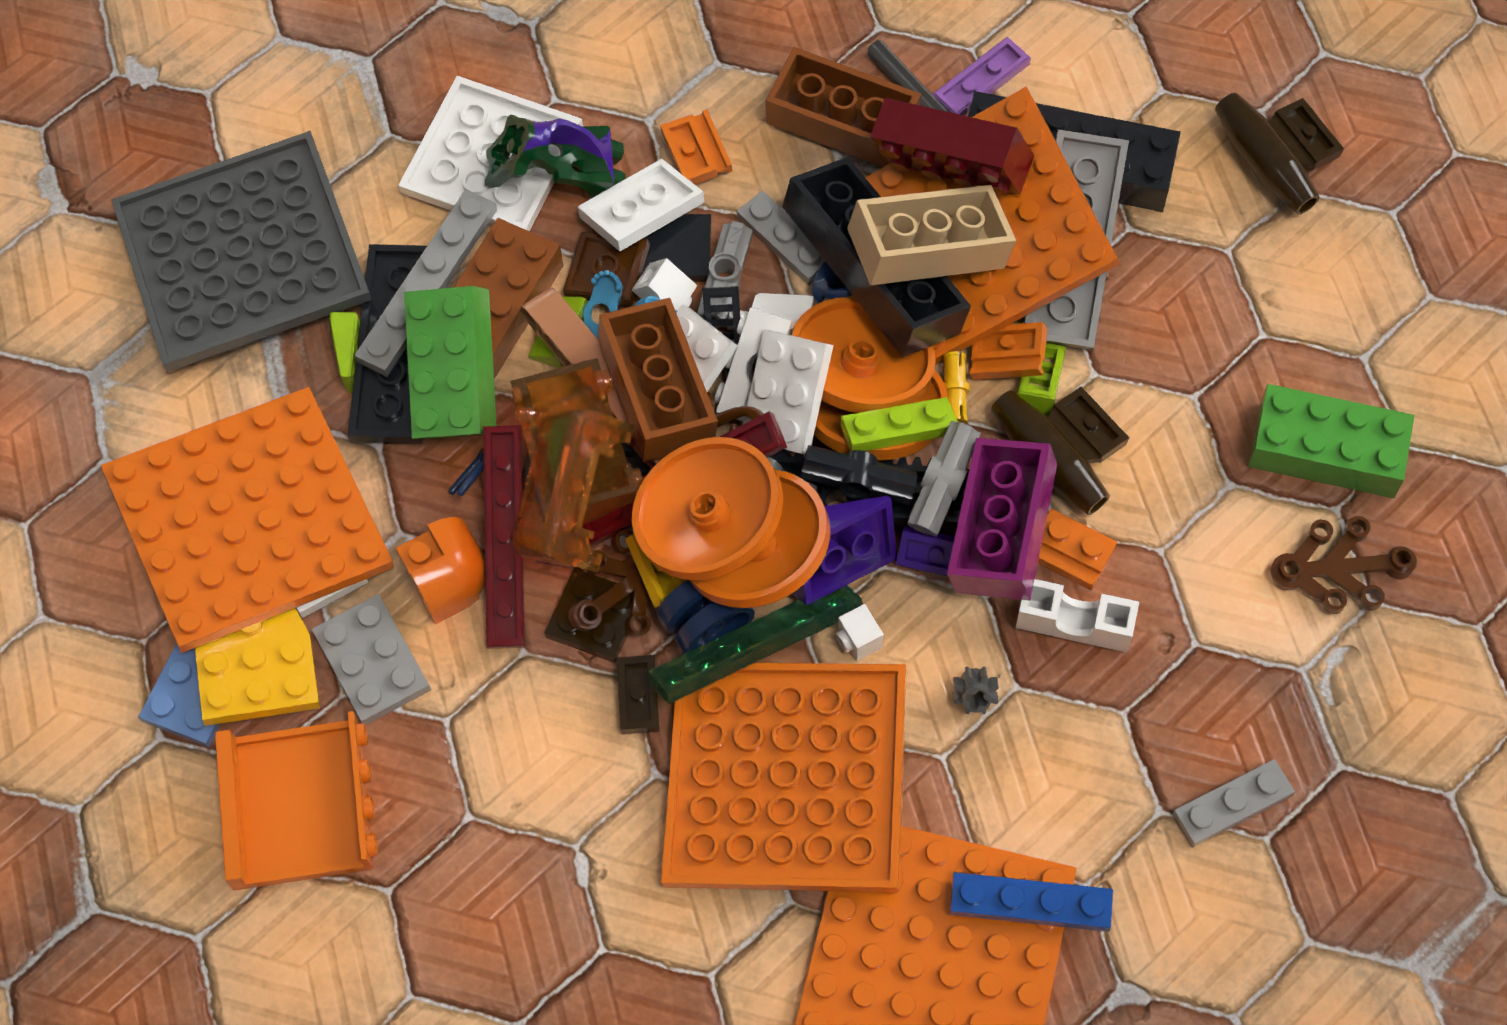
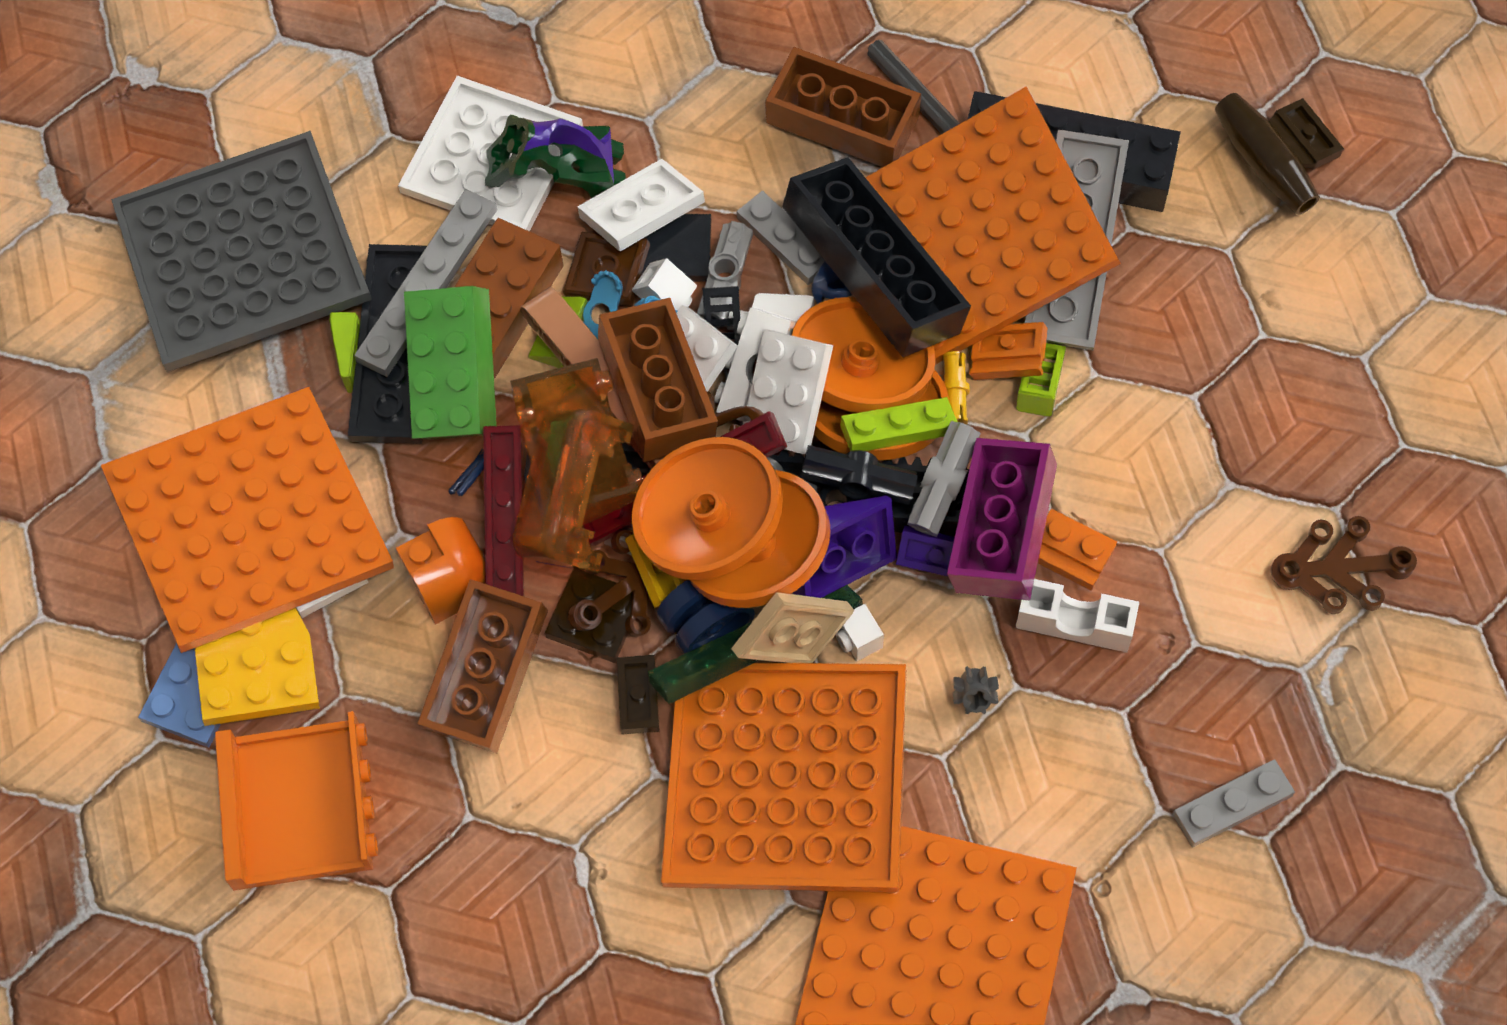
light grey plate [312,594,431,725] -> none
orange plate [660,109,732,184] -> none
tan brick [847,185,1016,285] -> none
dark red brick [870,98,1034,196] -> none
medium lavender tile [933,36,1031,115] -> none
blue plate [950,872,1113,932] -> none
dark brown plate [991,387,1130,515] -> none
bright green brick [1248,384,1415,498] -> none
none -> dark orange brick [417,579,548,754]
none -> tan tile [731,592,855,663]

